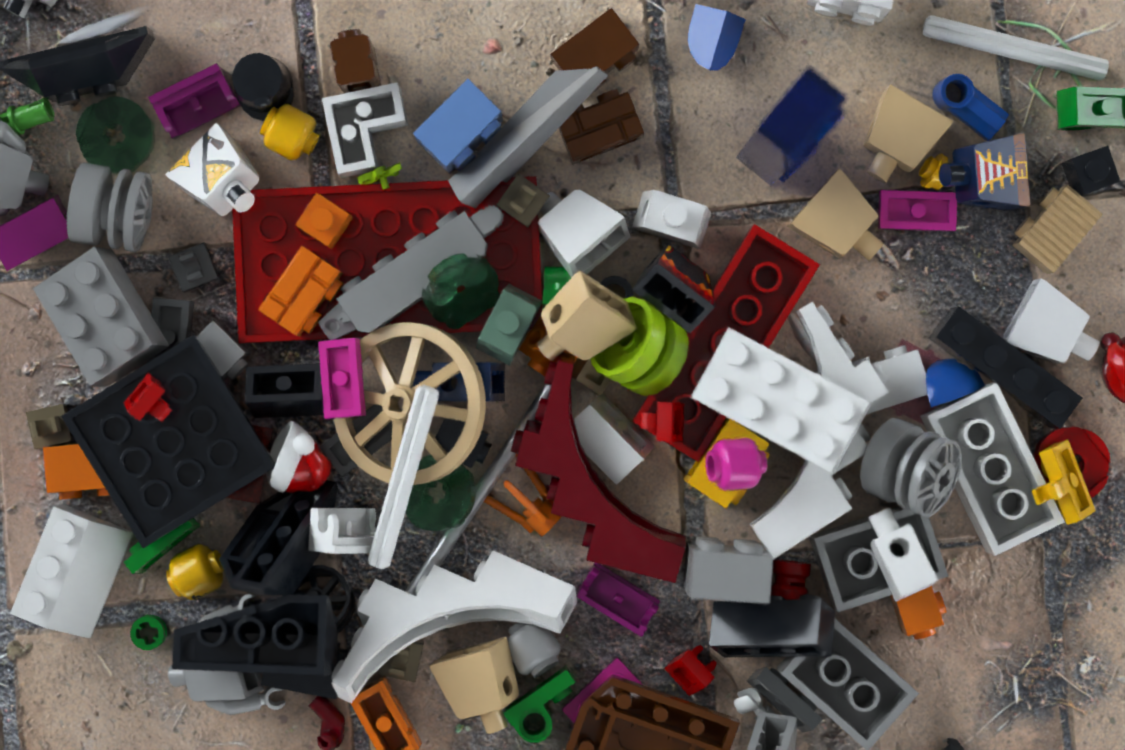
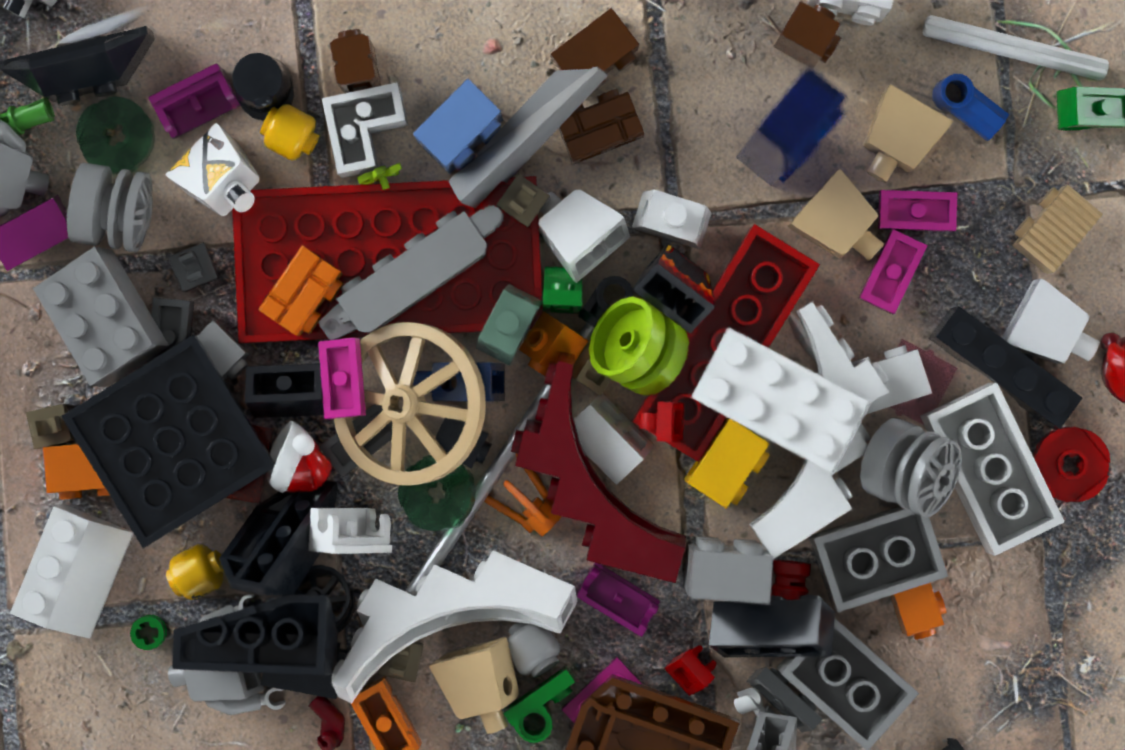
green plate [123,518,201,574] -> none
red tile [124,373,172,422] -> none
orange brick [295,193,353,249] -> none
white axle [368,385,439,569] -> none
clear green plate [422,253,500,329] -> none
tan torso [538,270,637,360] -> none
brick [688,4,746,71] -> none
dark pink head [706,438,767,491] -> none
white torso [869,508,938,602] -> none
yellow plate [919,153,949,191] -> none
blue brick [926,358,985,407] -> none
dark blue torso [939,133,1030,210] -> none
yellow plate [1031,439,1096,525] -> none
black brick [1061,146,1121,196] -> none
none -> reddish brown brick [774,1,842,69]
none -> dark pink plate [859,229,928,315]

